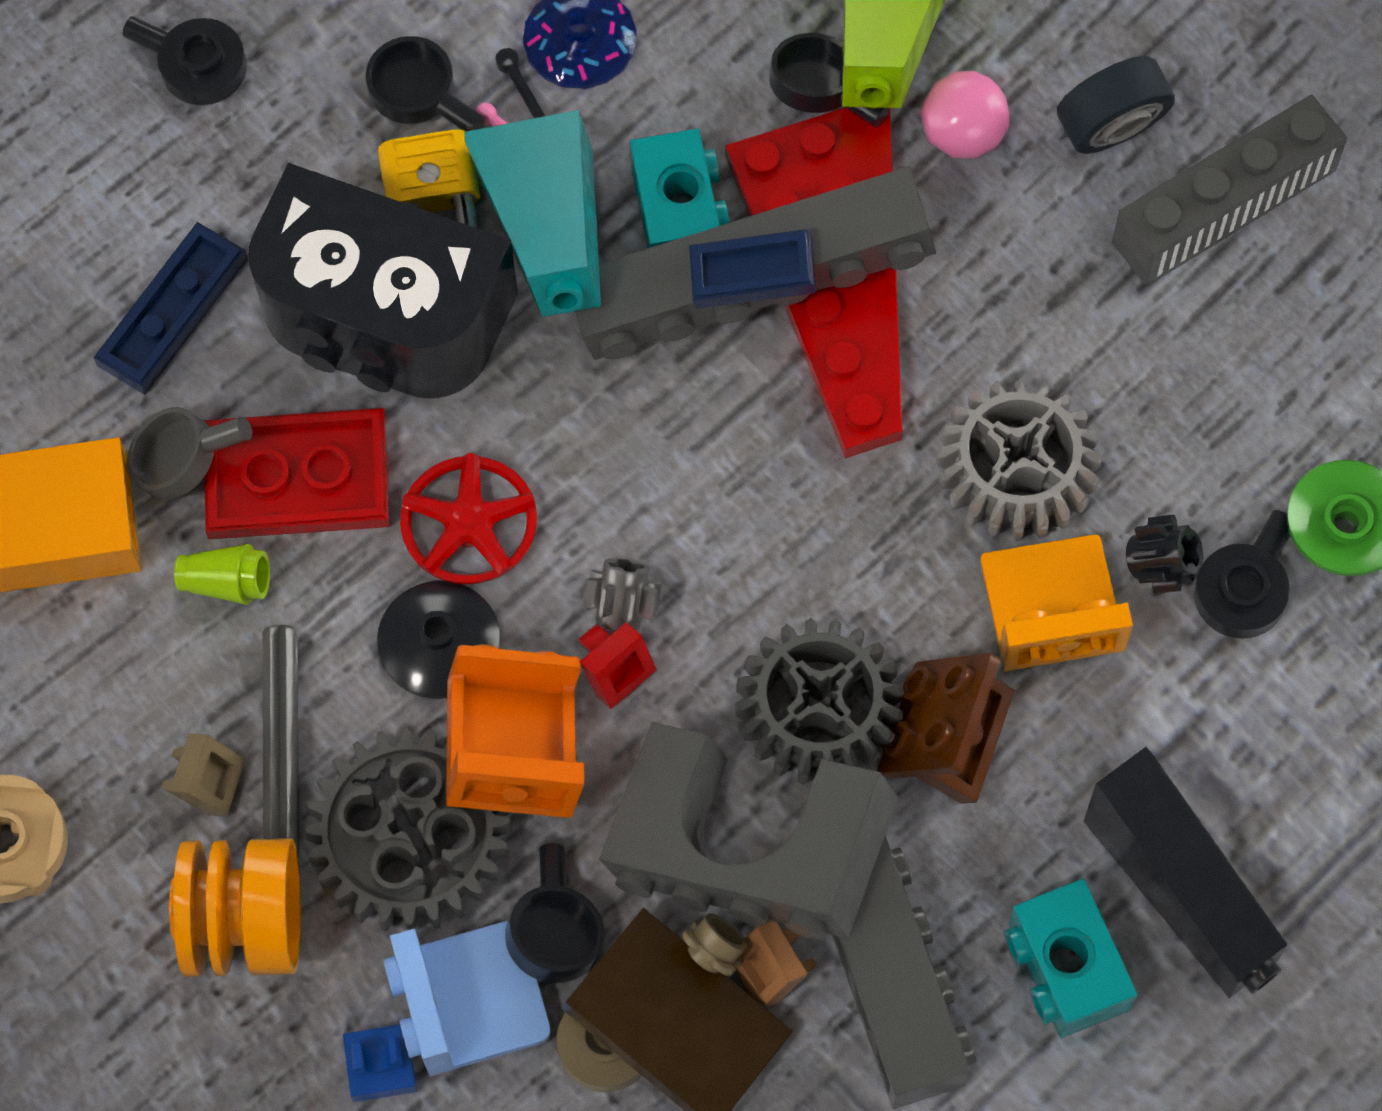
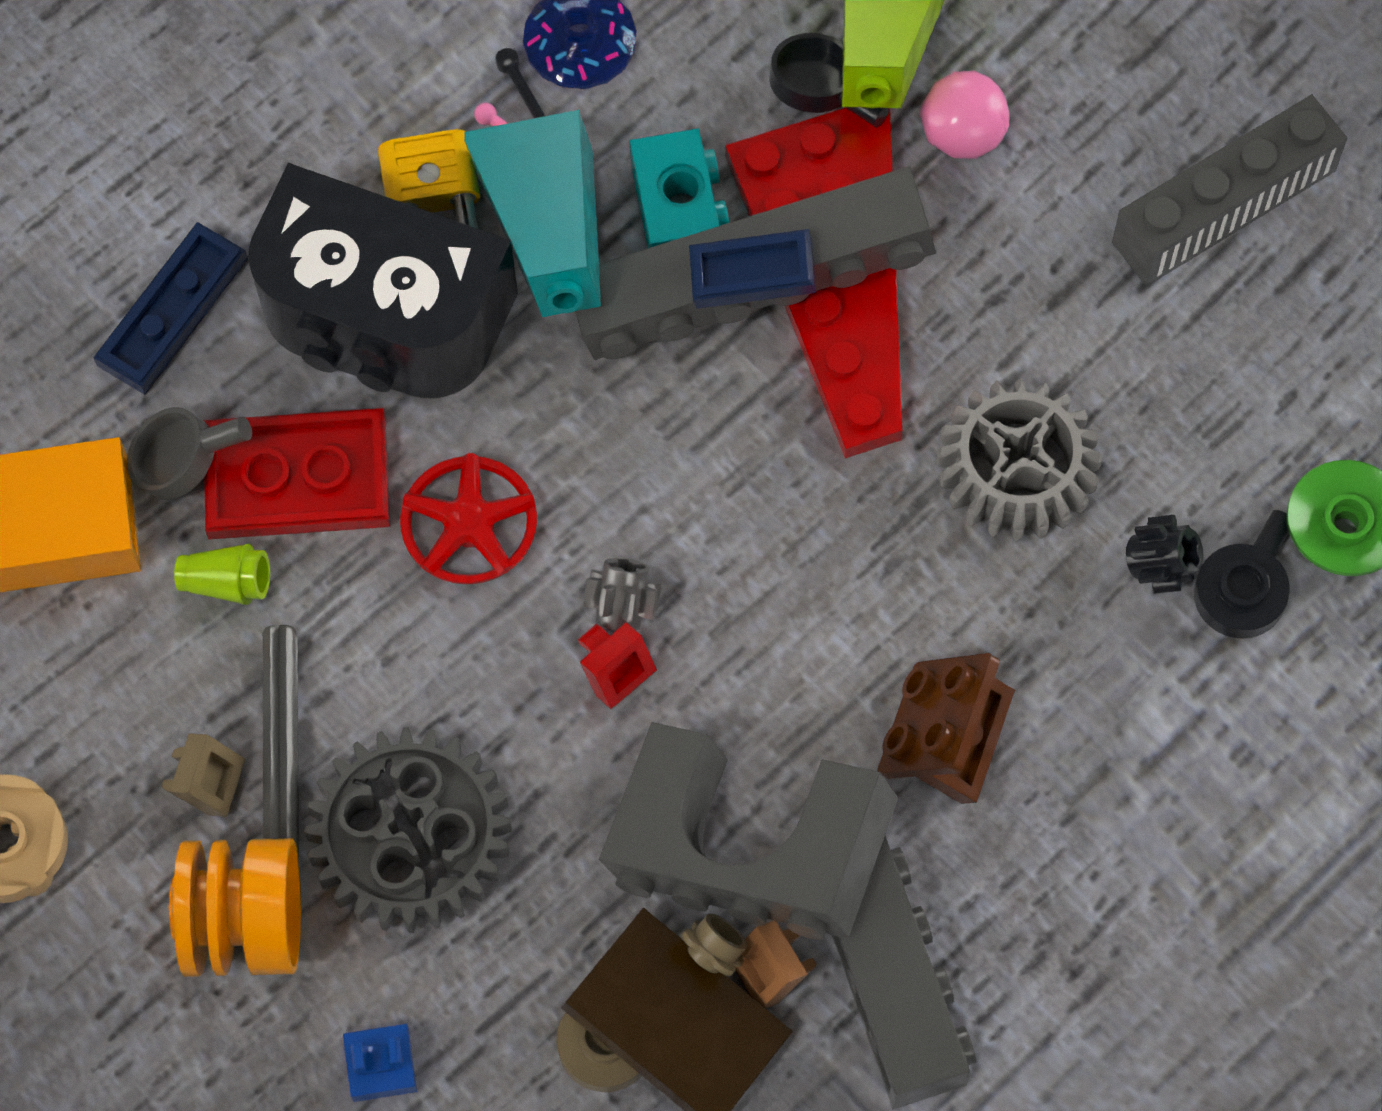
black piece [123,16,247,105] -> none
black piece [366,36,485,132] -> none
black dish [377,581,500,699] -> none
light blue bracket [383,920,551,1077] -> none
orange panel [446,644,584,818] -> none
black piece [505,843,604,983] -> none
dark grey gear [735,618,904,785] -> none
light orange bracket [980,534,1133,672] -> none
teal brick [1004,878,1138,1039] -> none
black wheel [1057,56,1175,154] -> none
black slope [1083,747,1288,998] -> none

